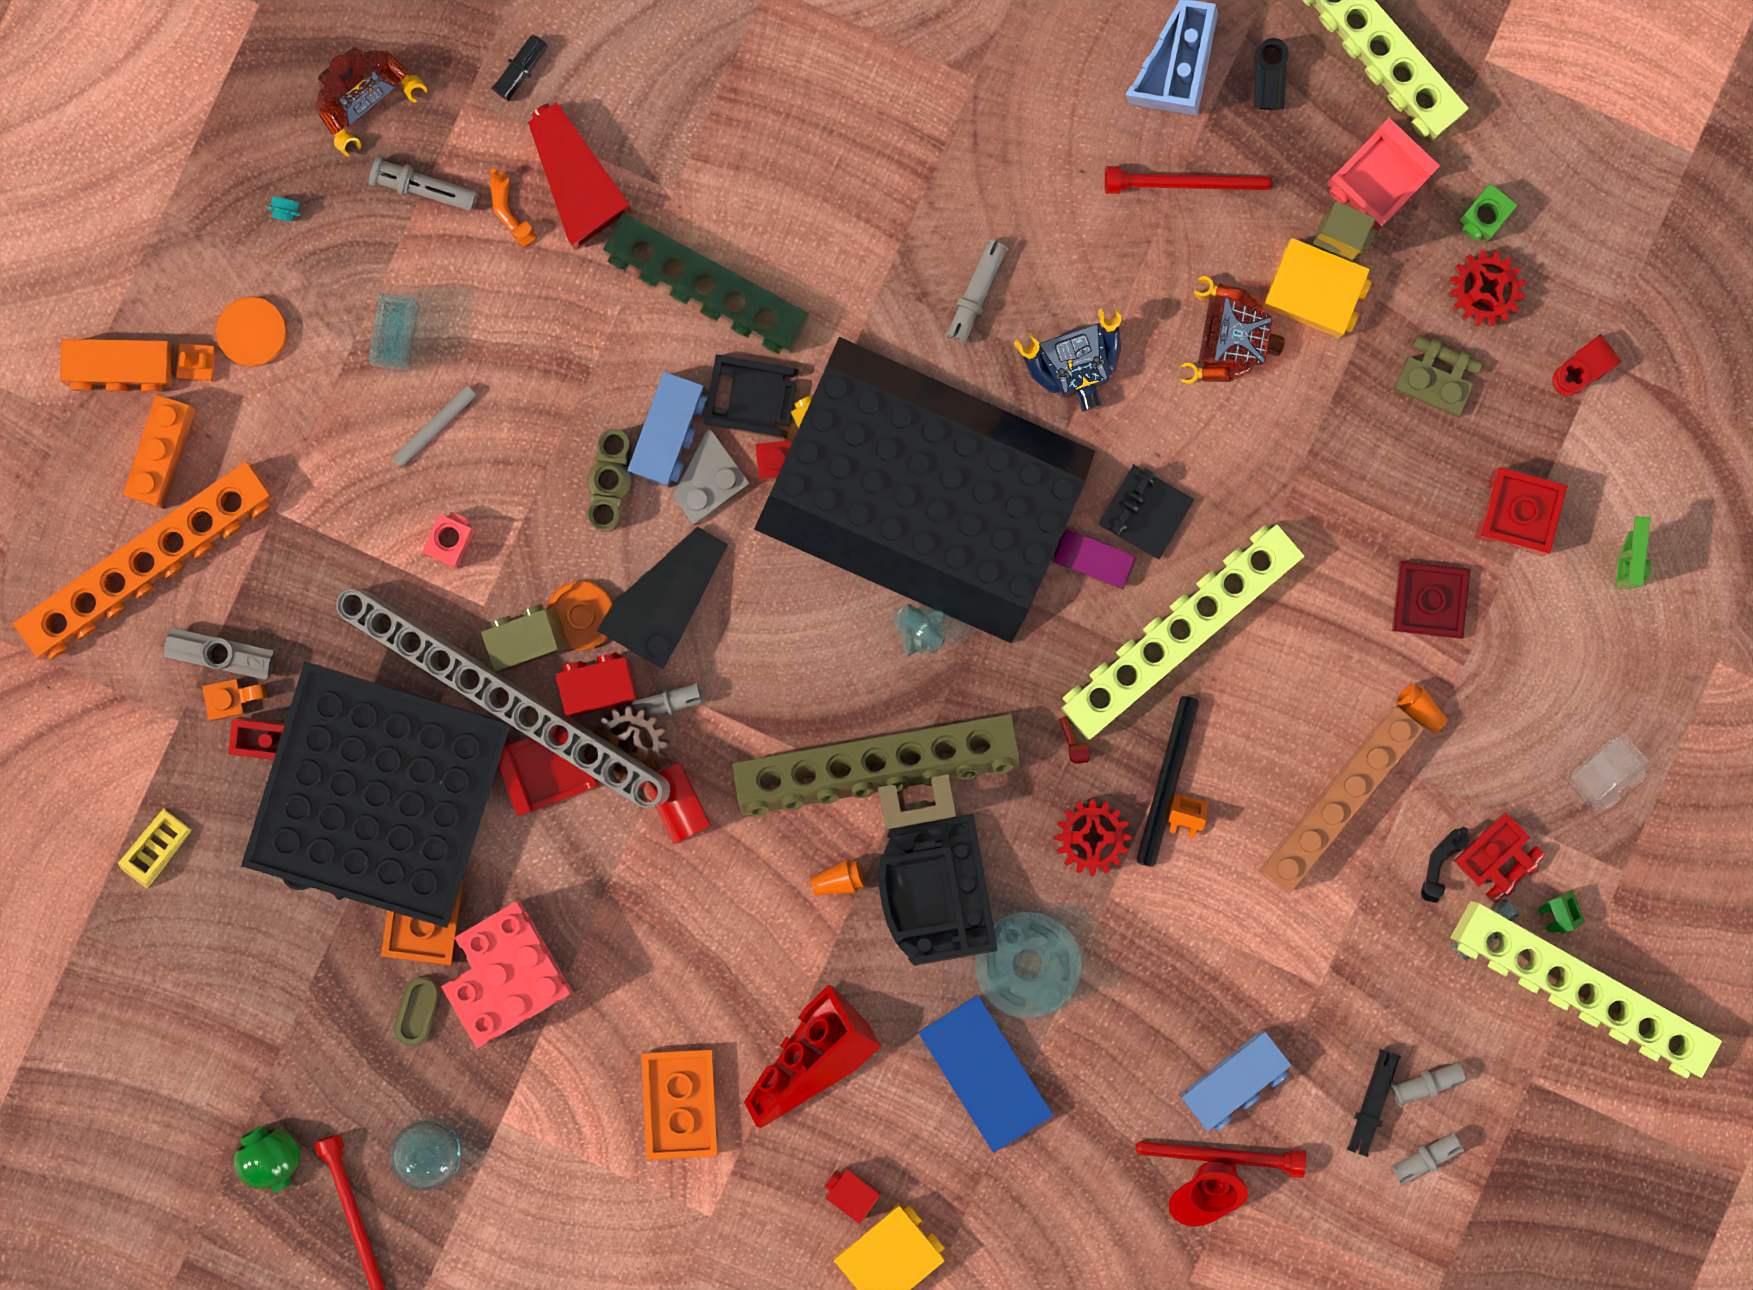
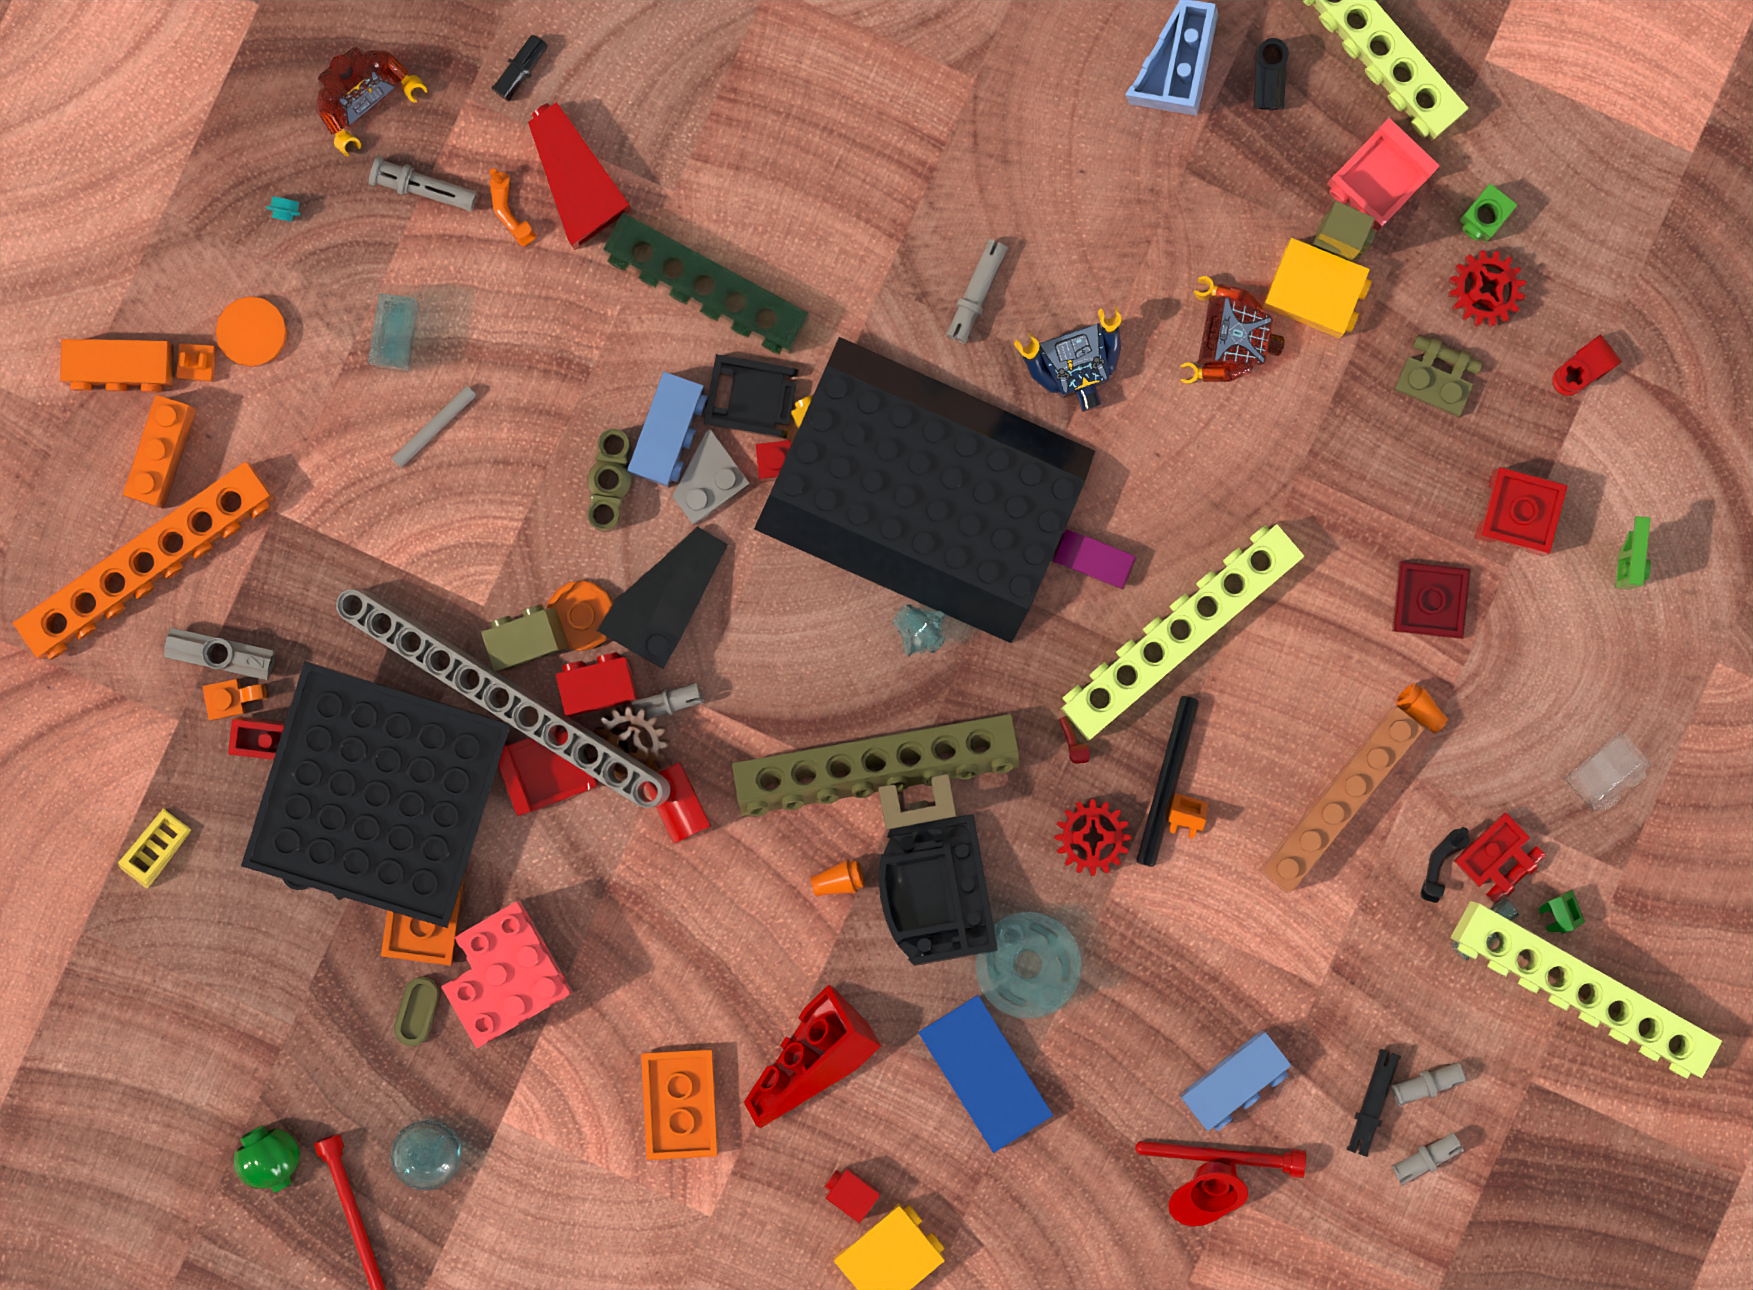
coral brick [422,511,475,569] -> none
black hinge [1099,464,1194,560] -> none
red piece [1104,166,1273,194] -> none

